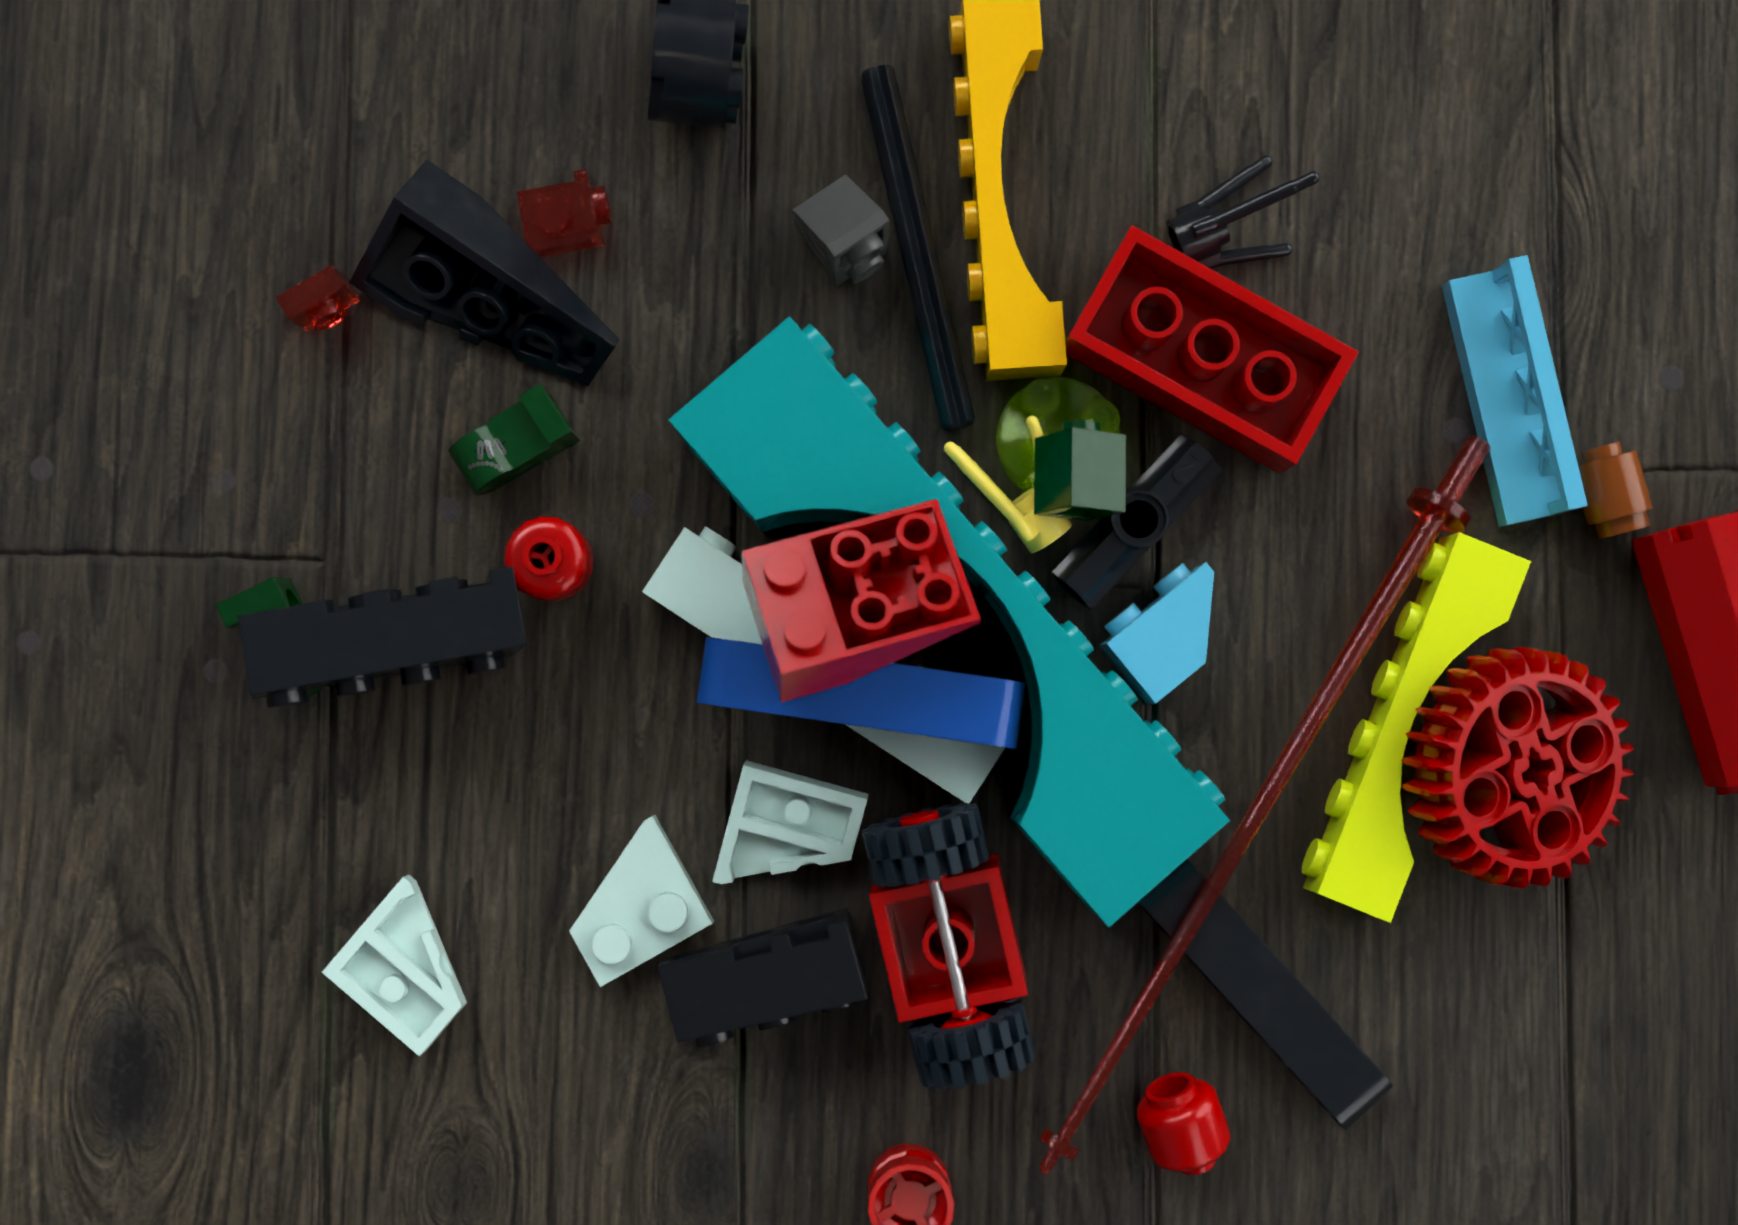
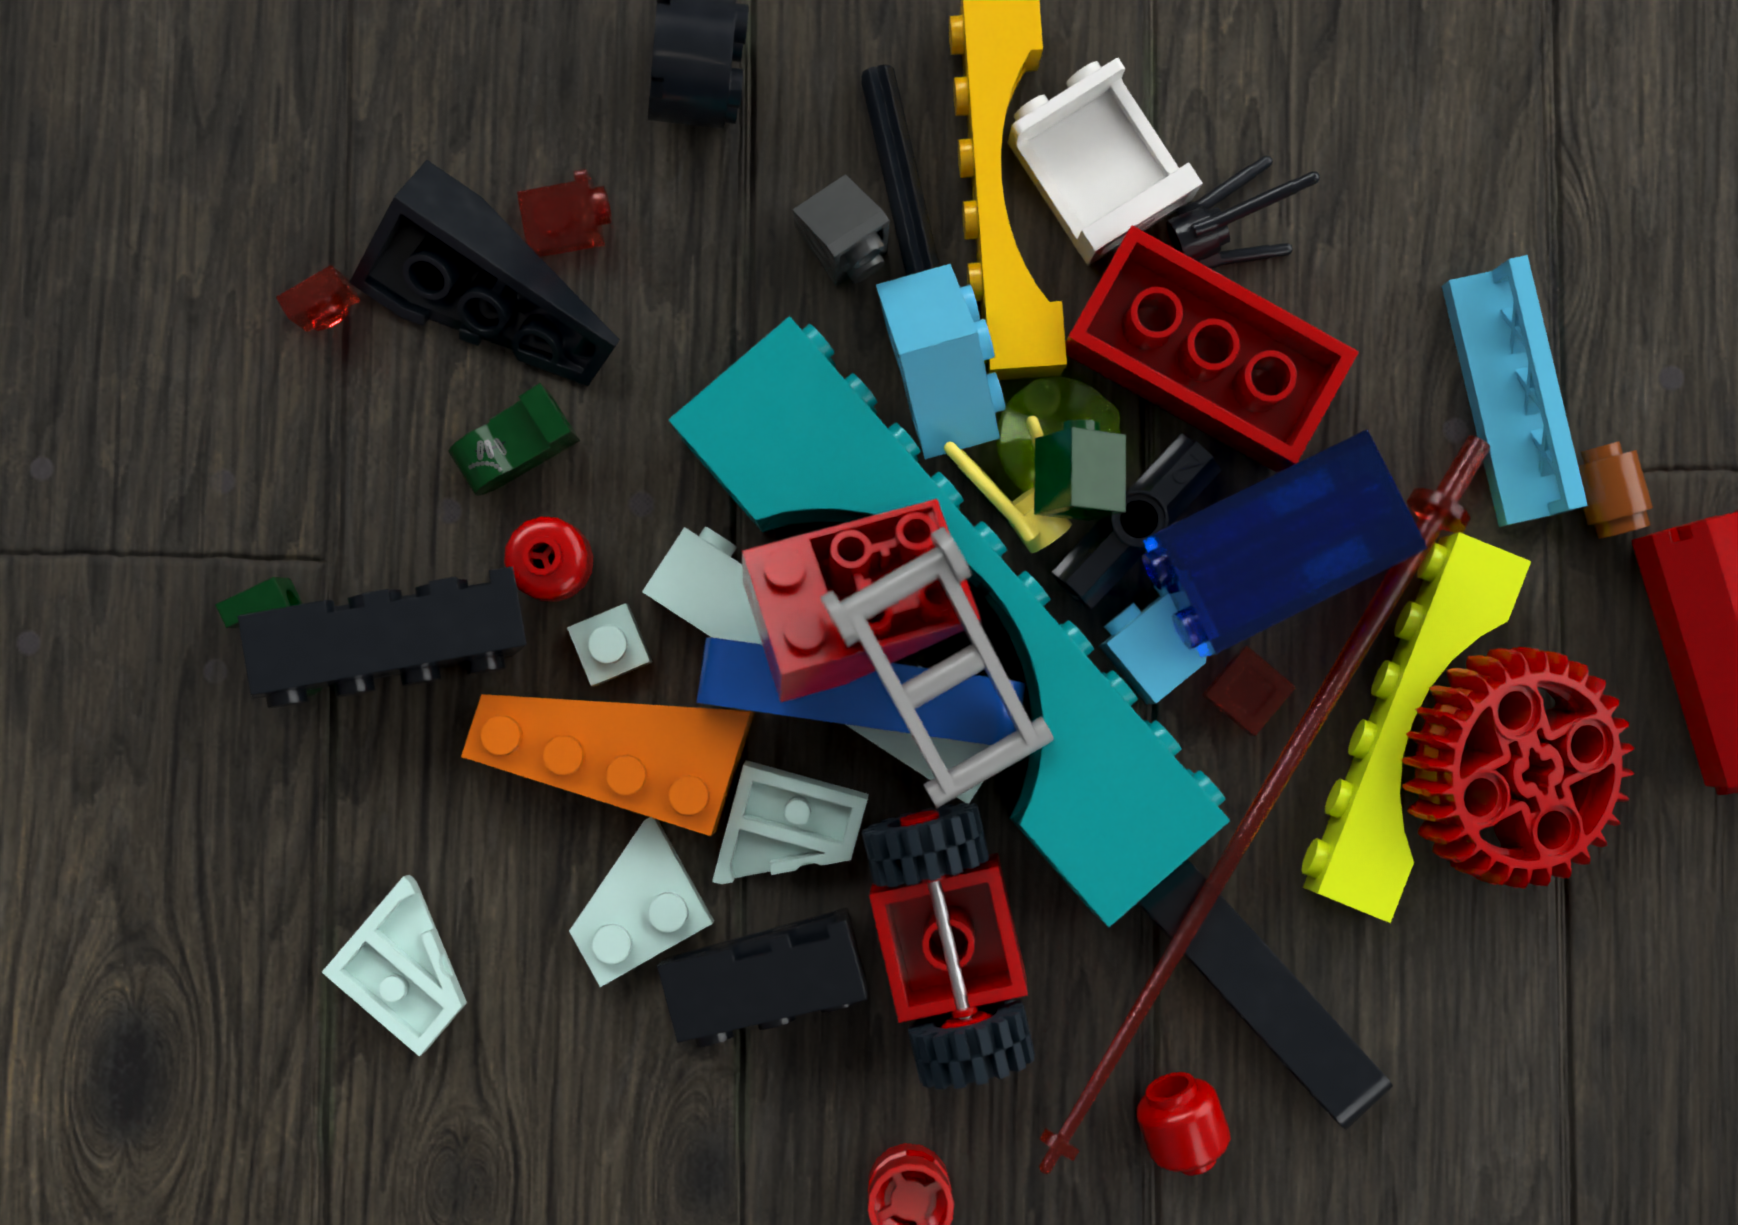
none -> orange wedge [461,694,755,836]
none -> light aqua plate [567,603,652,687]
none -> light grey piece [820,527,1054,808]
none -> medium azure brick [876,264,1006,459]
none -> white panel [1007,58,1203,266]
none -> clear blue slope [1142,429,1428,658]
none -> clear red plate [1202,646,1296,736]

